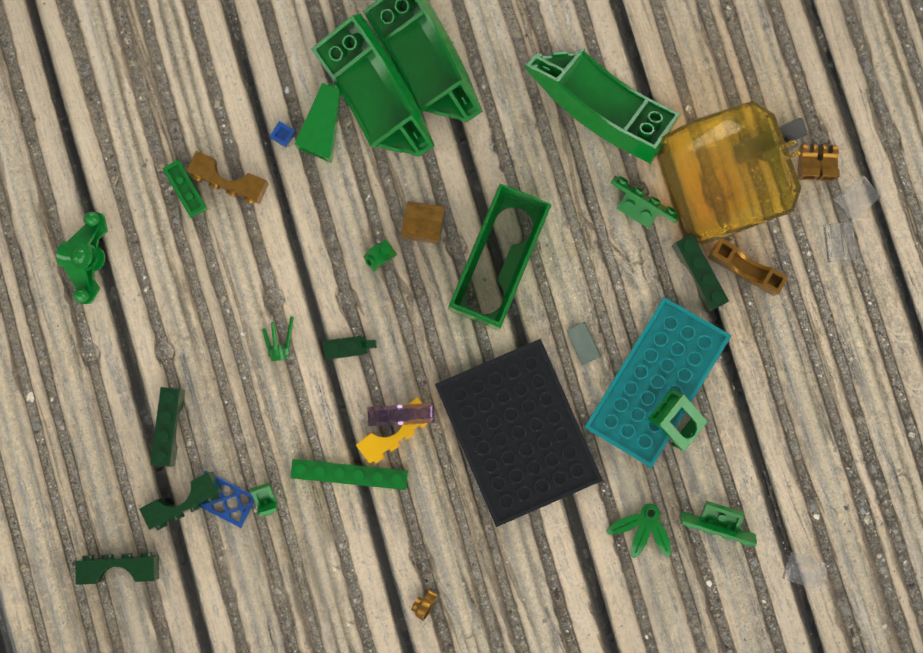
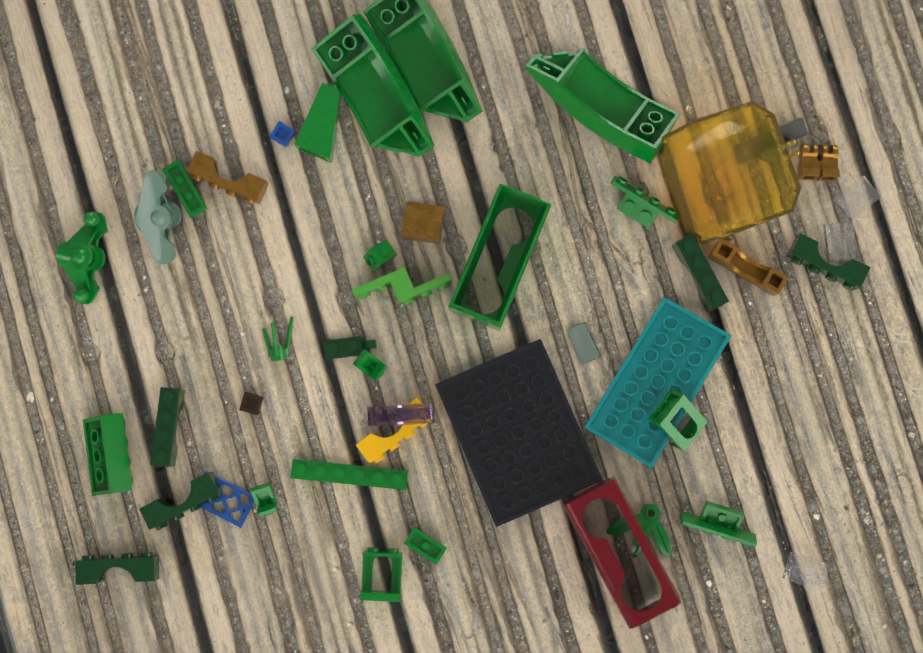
pearl gold piece [411,589,438,621] -> none
none -> green slope [83,413,133,496]
none -> sand green piece [134,170,182,265]
none -> dark brown tile [239,392,264,415]
none -> bright green bracket [352,267,452,306]
none -> green bracket [353,349,387,381]
none -> green panel [360,547,403,602]
none -> green plate [404,527,447,565]
none -> dark red piece [563,476,681,629]
none -> dark green arch [786,234,871,291]

